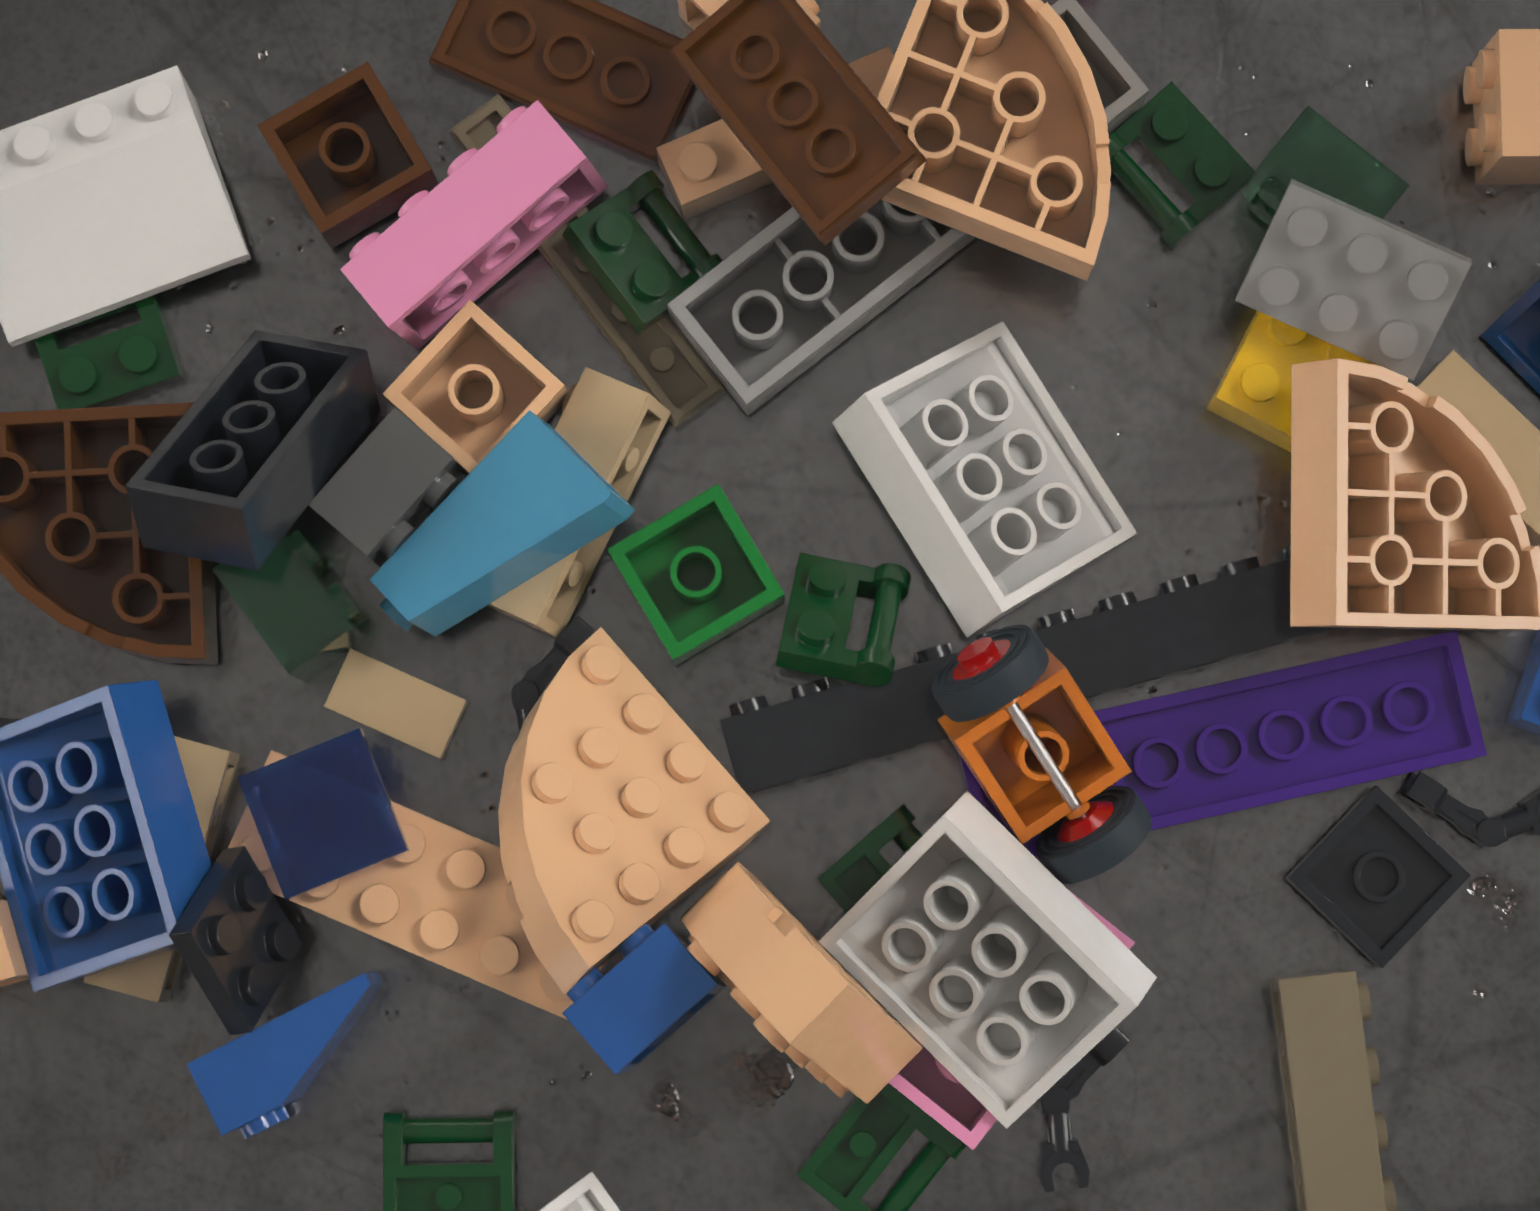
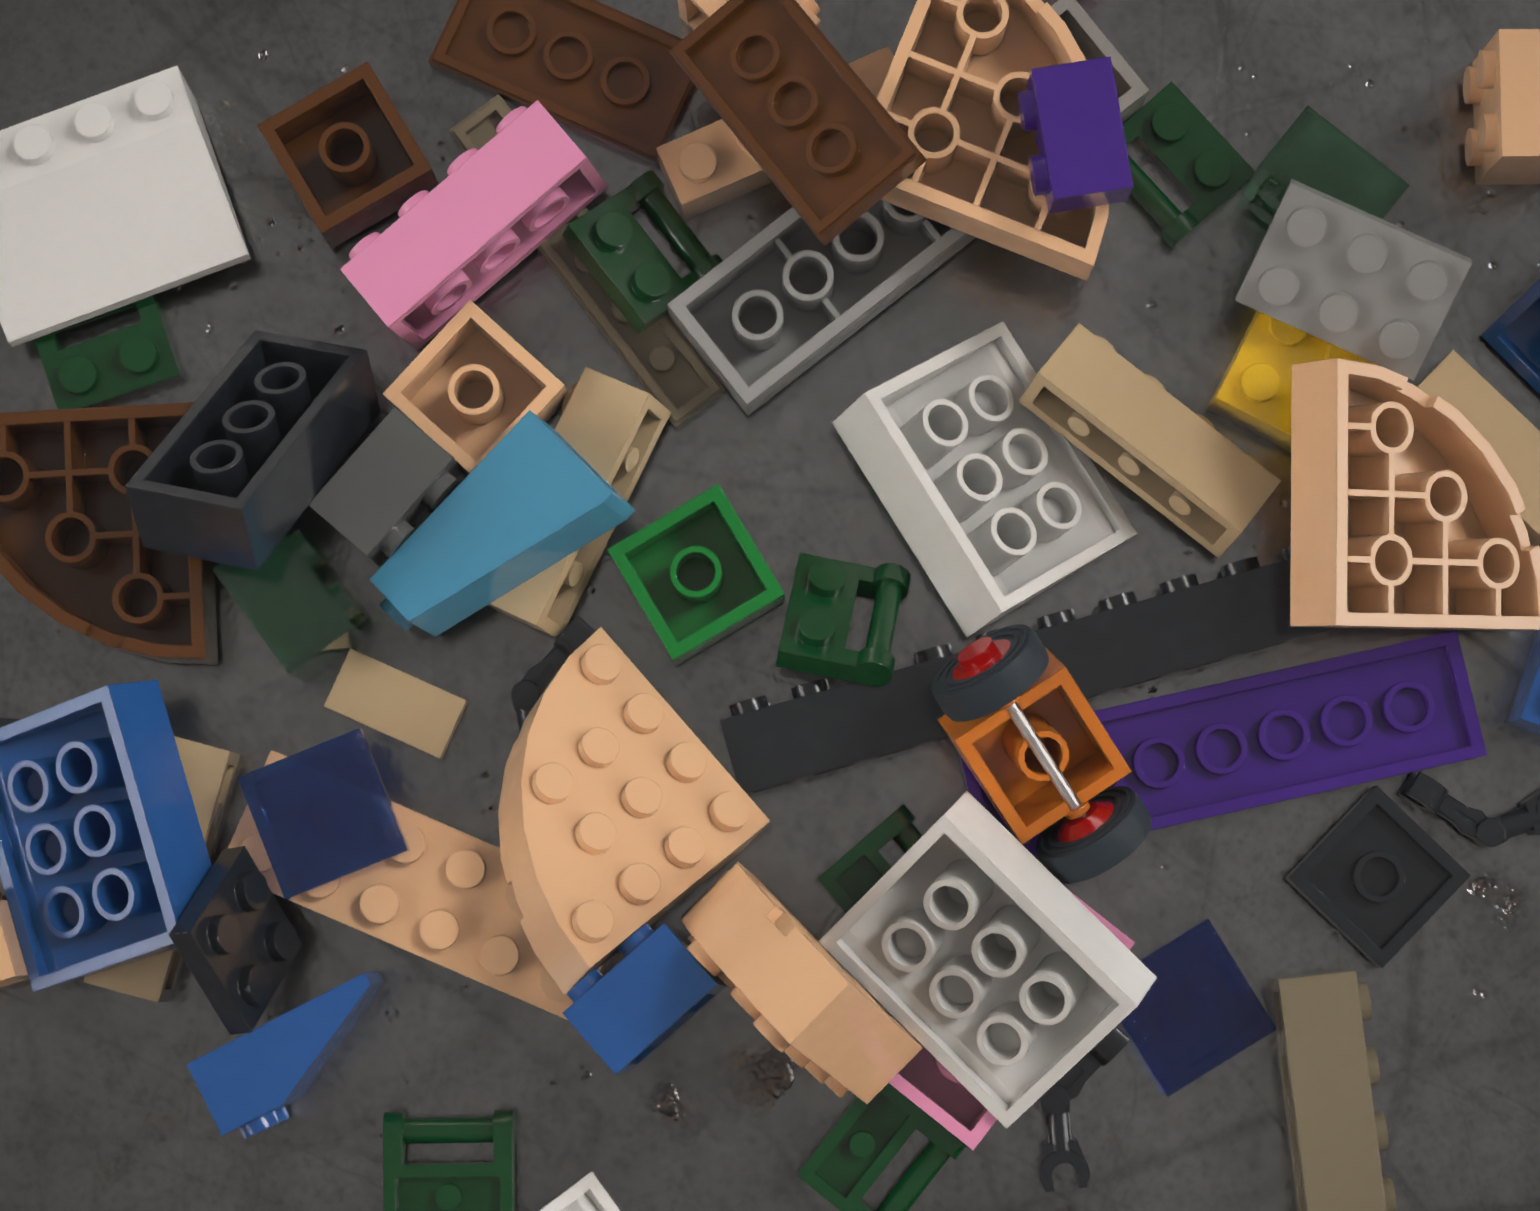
none -> dark purple brick [1018,56,1134,214]
none -> tan brick [1018,323,1281,558]
none -> clear blue tile [1120,919,1277,1097]

